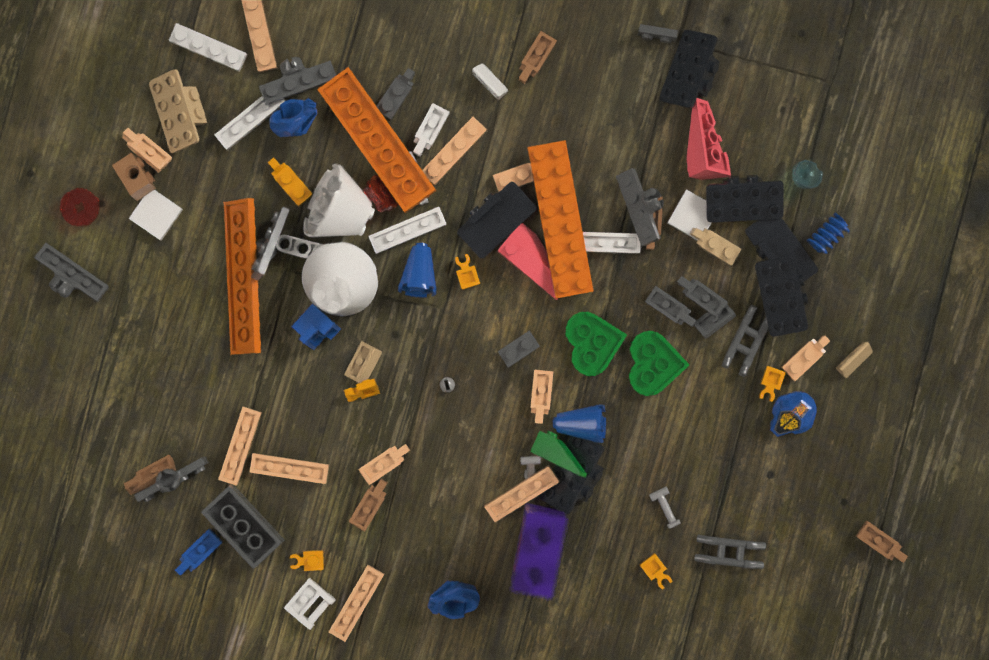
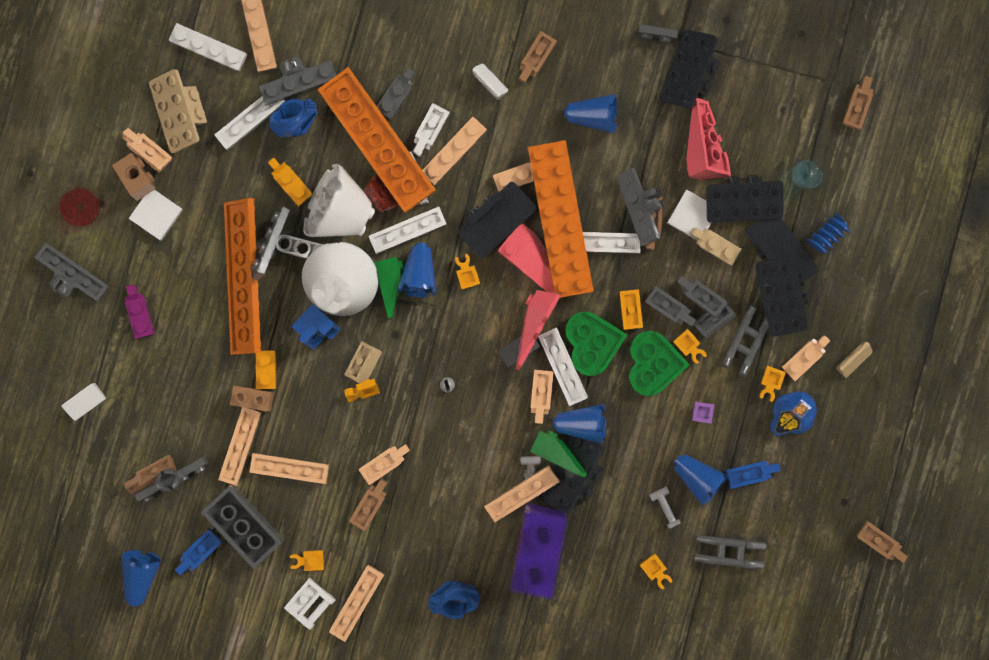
none -> white slope [61,383,106,421]
none -> blue cone [121,550,161,607]
none -> magenta hinge [125,284,154,339]
none -> medium nougat brick [230,386,274,412]
none -> light orange plate [256,351,276,389]
none -> green slope [374,257,404,319]
none -> coral wedge [515,290,560,371]
none -> white plate [538,328,588,406]
none -> blue cone [564,94,618,133]
none -> light orange plate [619,290,643,330]
none -> light orange plate [673,329,707,364]
none -> blue cone [673,454,728,506]
none -> medium lavender tile [692,401,714,424]
none -> blue hinge [725,461,781,489]
none -> medium nougat hinge [842,76,873,131]

